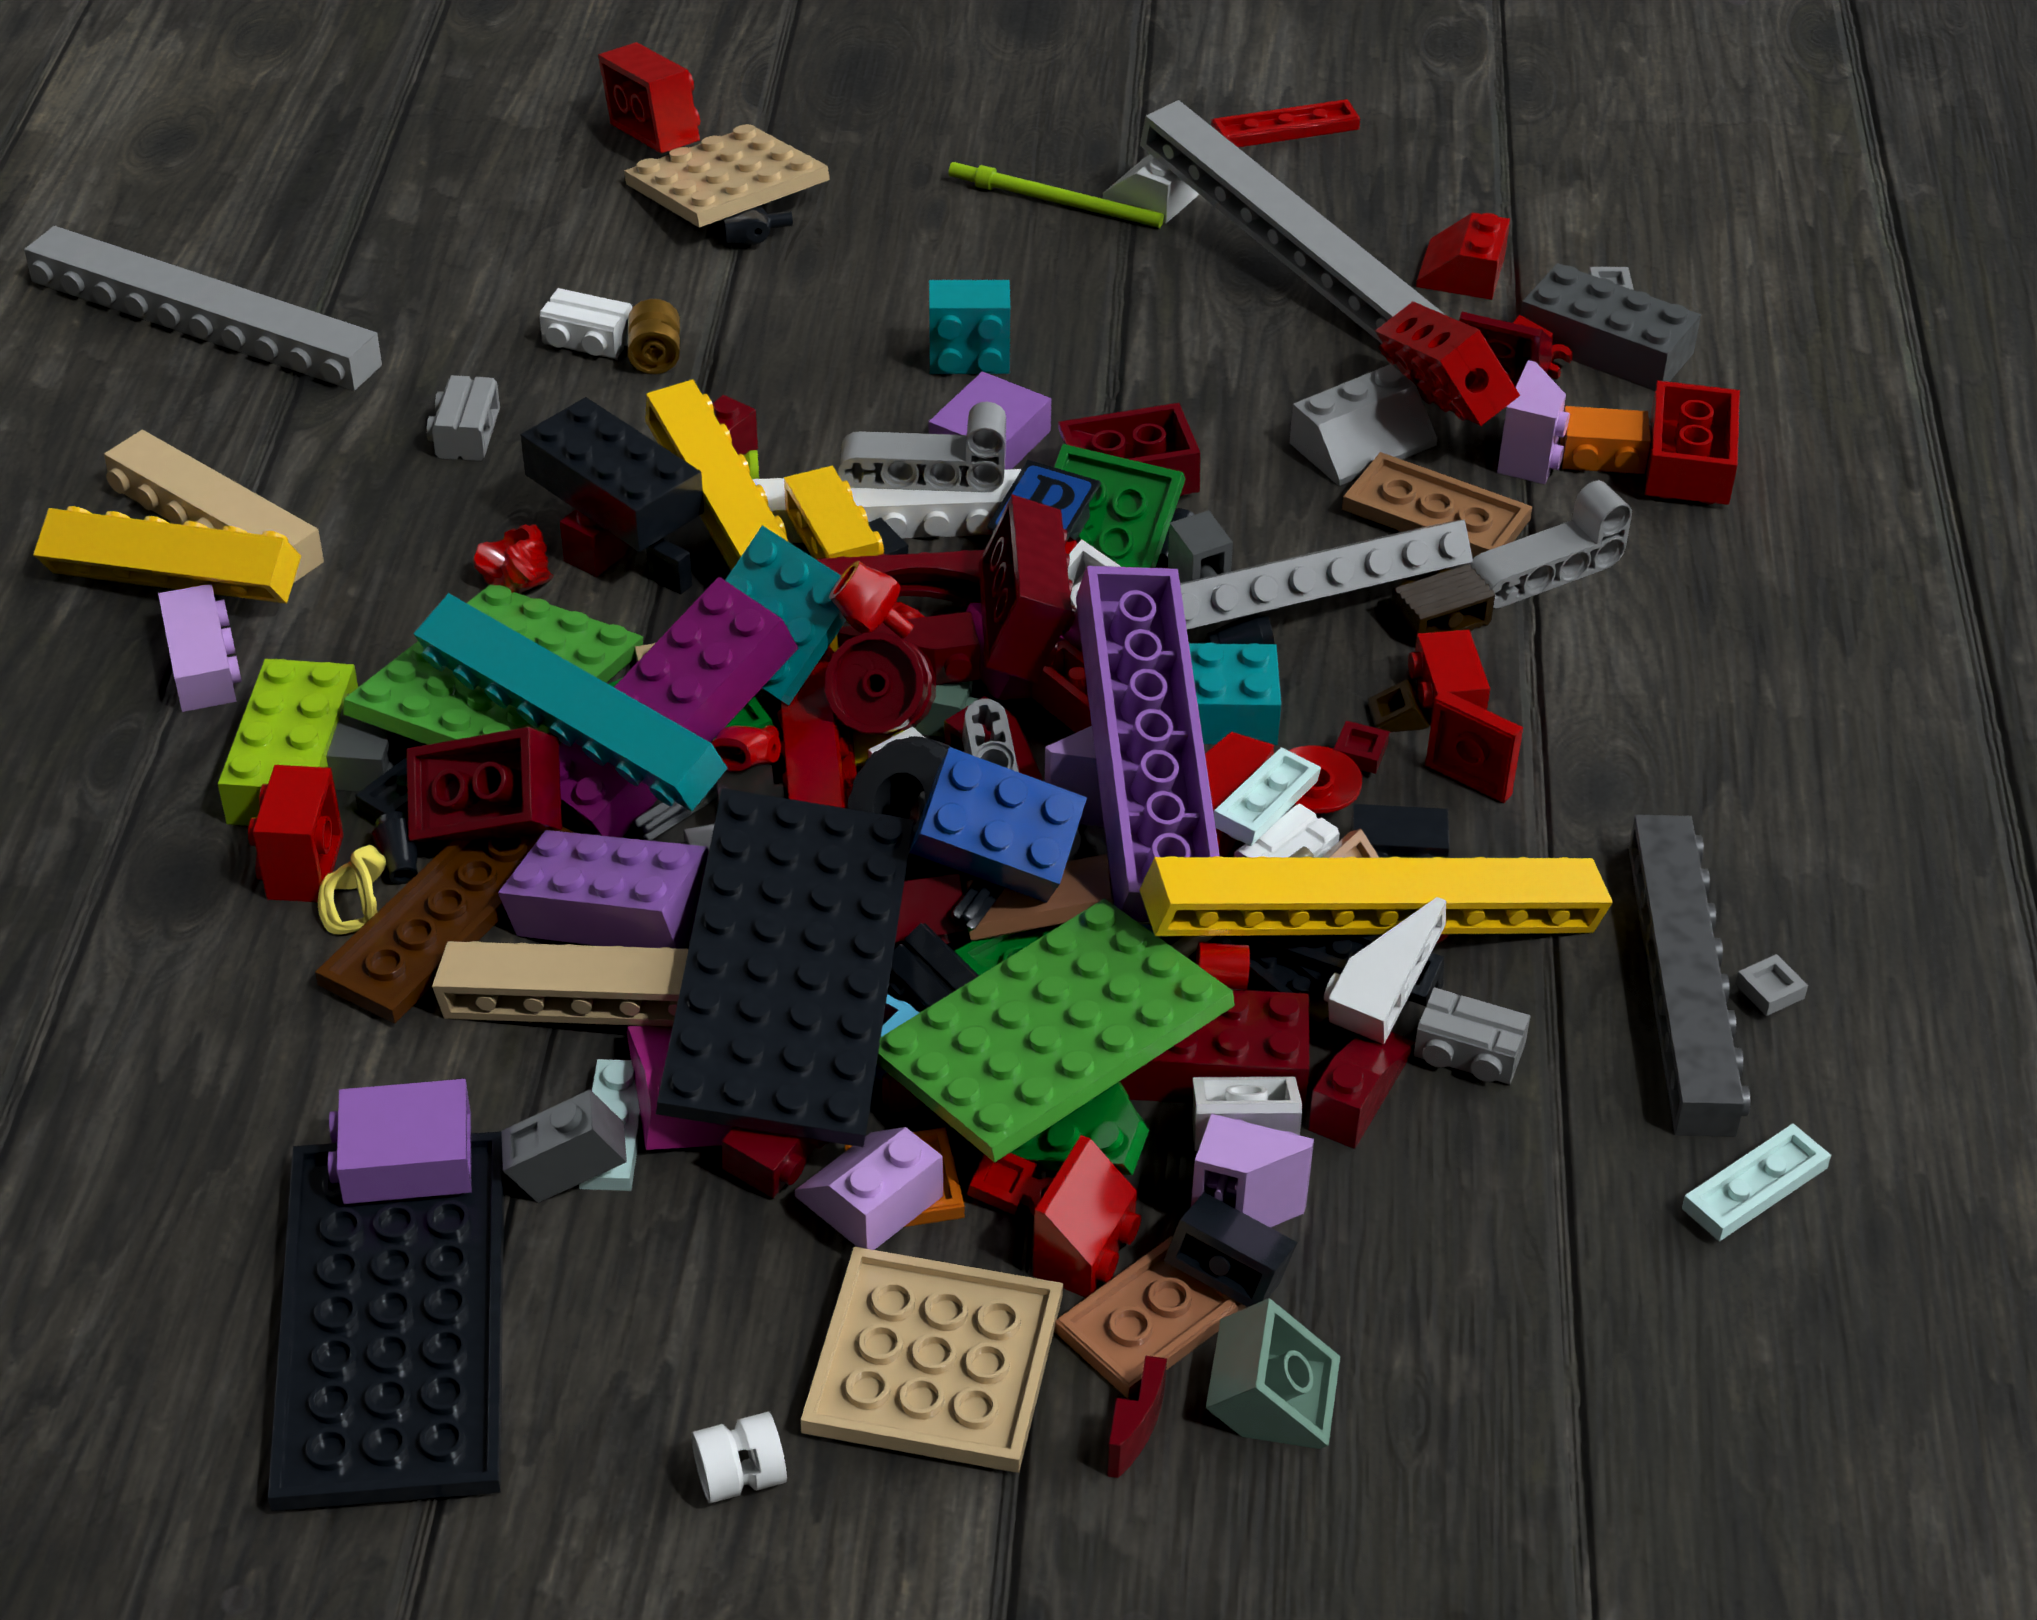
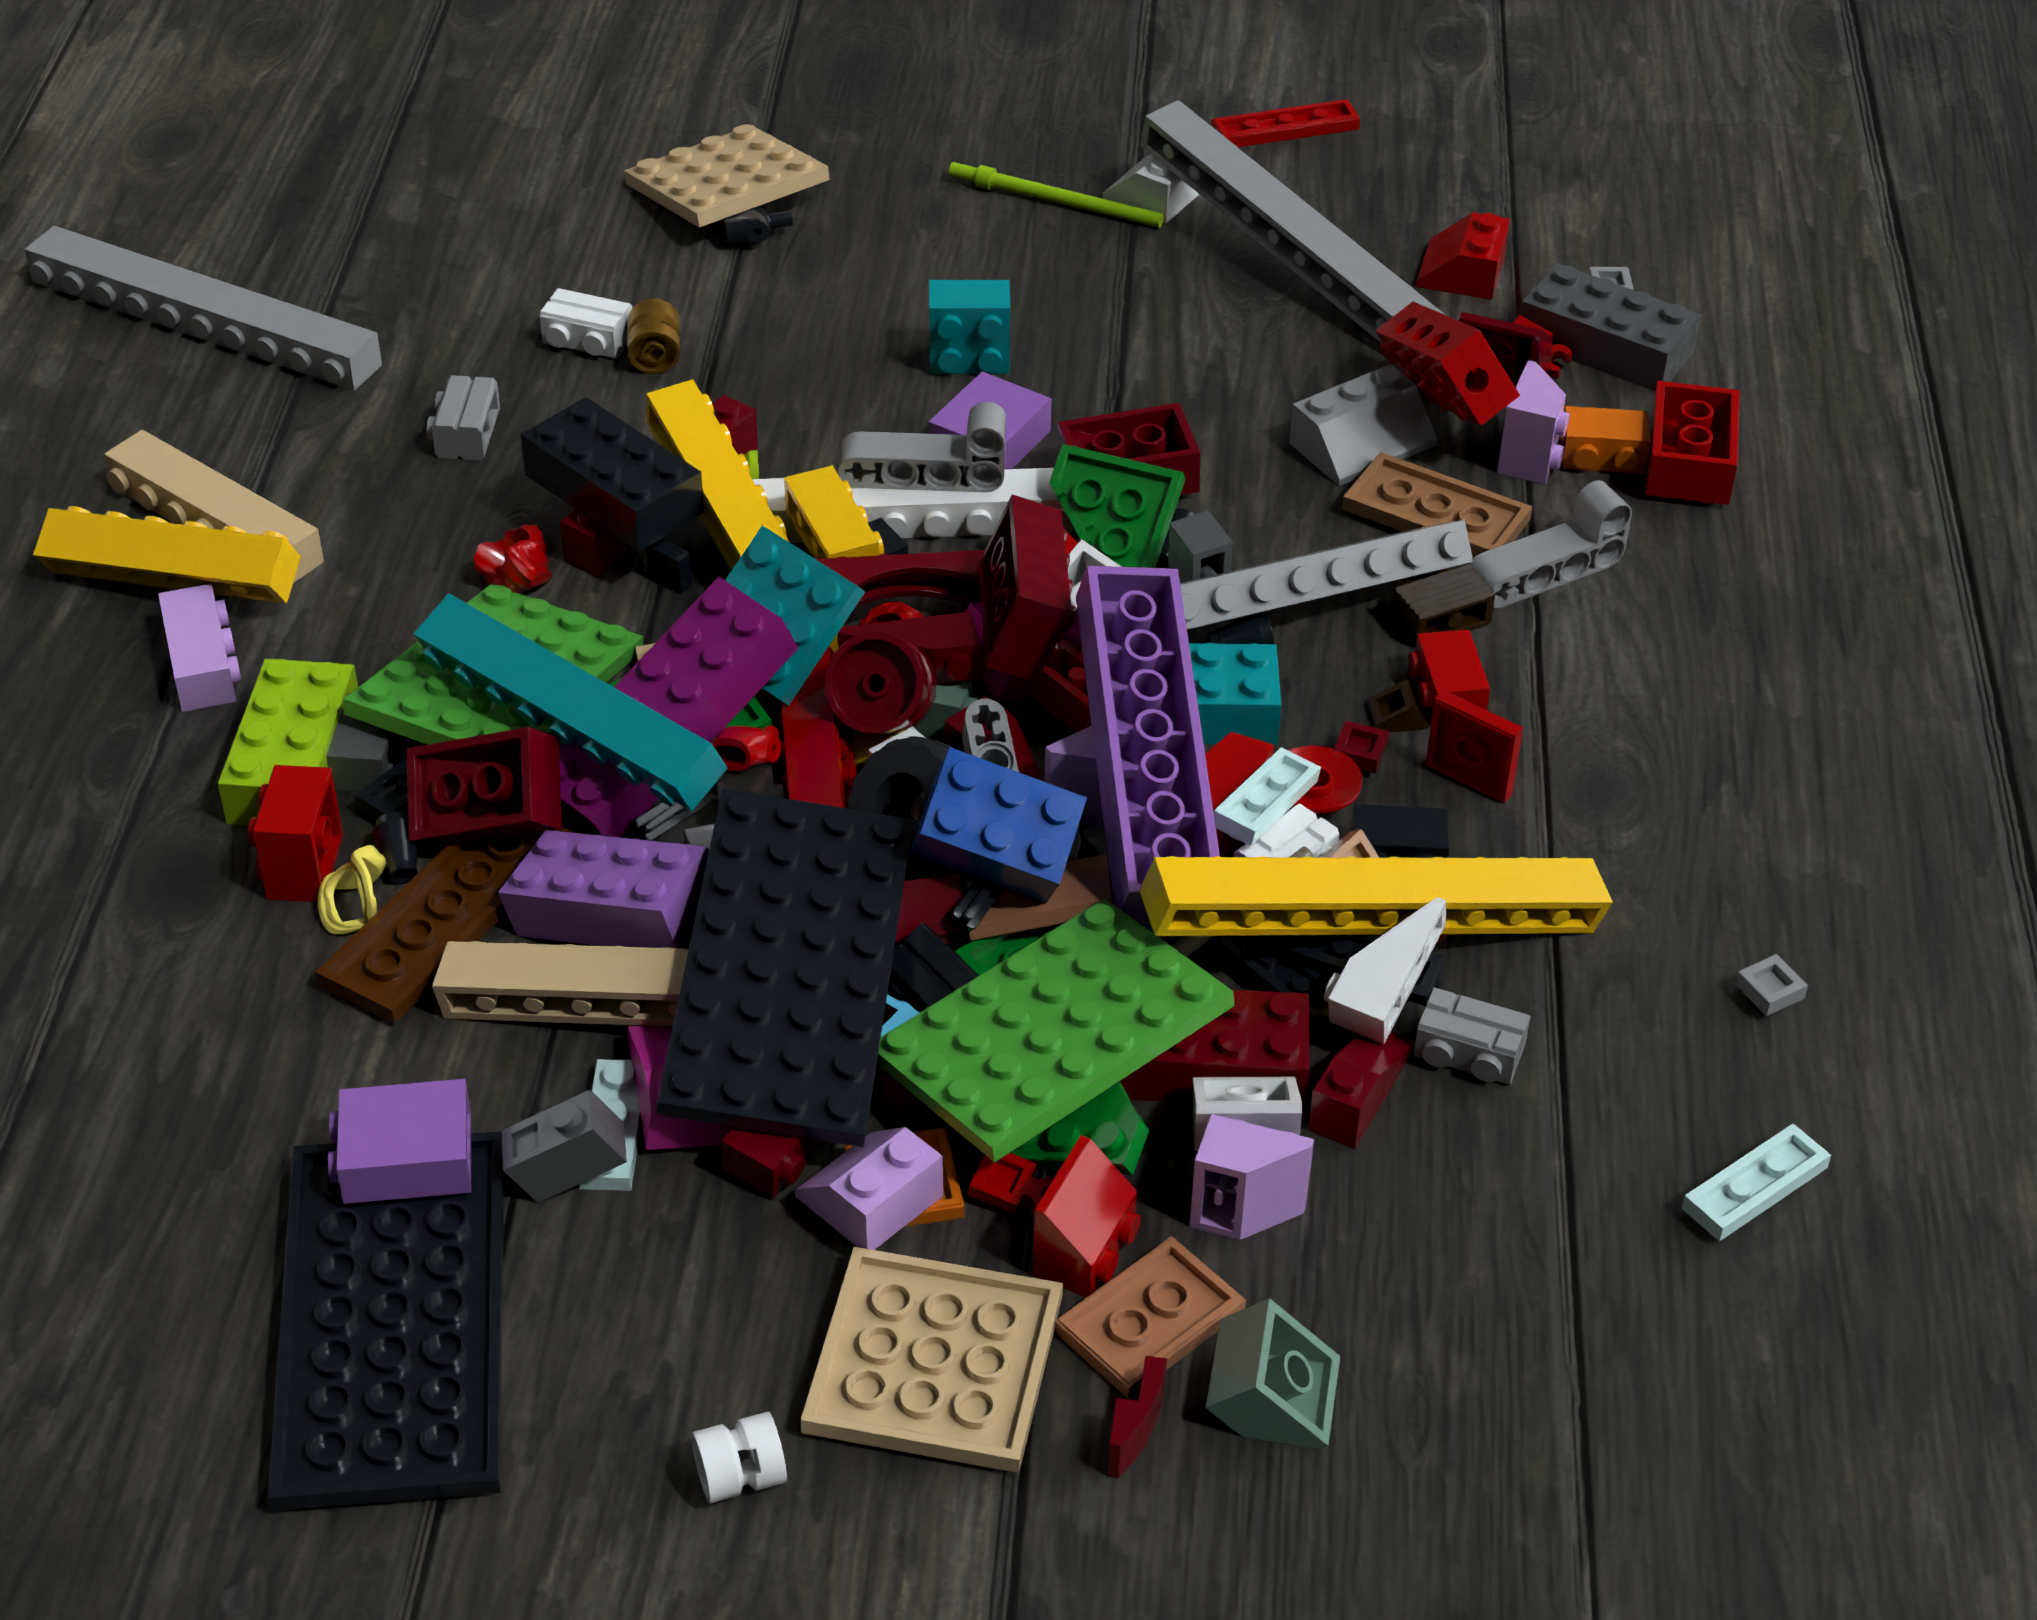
red brick [598,42,701,153] -> none
red piece [829,561,914,639] -> none
piece [987,460,1101,544] -> none
black brick [1164,1192,1298,1307] -> none
red piece [1196,942,1250,990] -> none
flat silver brick [1628,815,1750,1137] -> none

